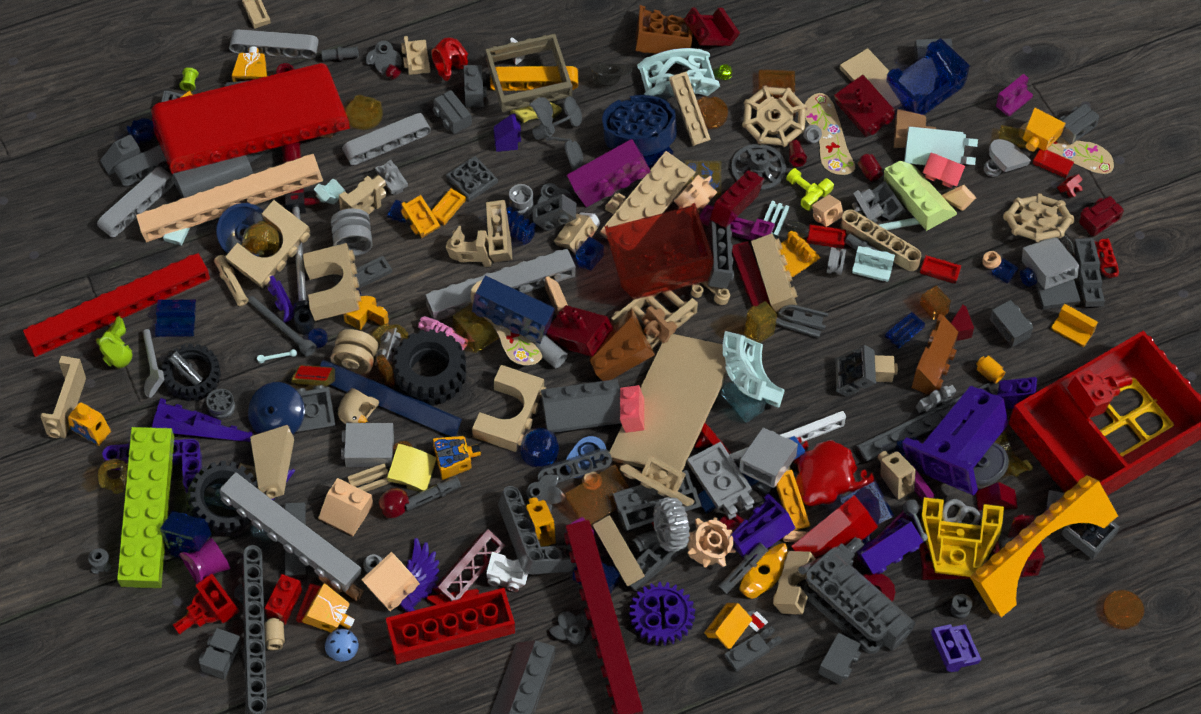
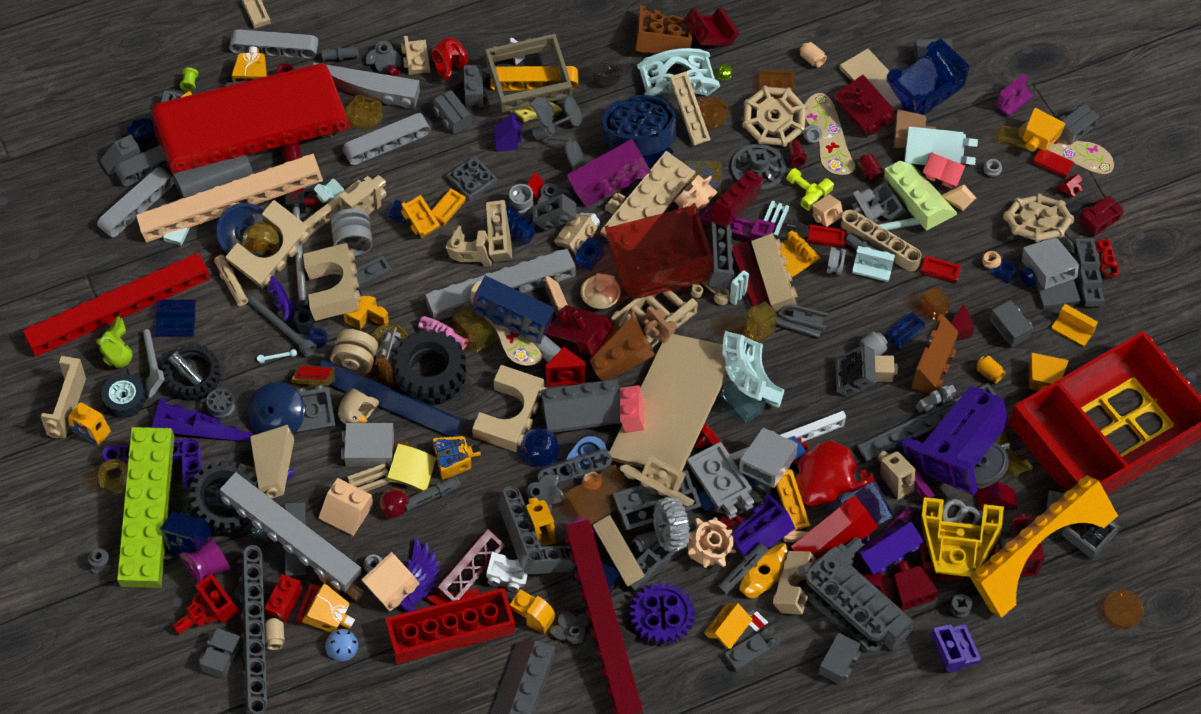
light grey hips [375,160,408,195] -> none
hinge [902,500,928,541] -> none
light grey tile [989,139,1031,172] -> none
dark purple slope [998,377,1037,409] -> none
red brick [1067,369,1133,419] -> none
none -> black wheel [101,373,146,418]
none -> tan tile [303,180,361,236]
none -> light grey slope [313,63,420,108]
none -> light orange brick [510,589,555,635]
none -> red slope [526,172,544,200]
none -> red slope [546,347,585,387]
none -> tan piece [581,273,621,309]
none -> light aqua tile [730,270,749,306]
none -> light nougat brick [800,42,827,67]
none -> light grey head [859,331,888,356]
none -> dark red torso [892,561,938,611]
none -> light orange torso [1029,353,1068,391]

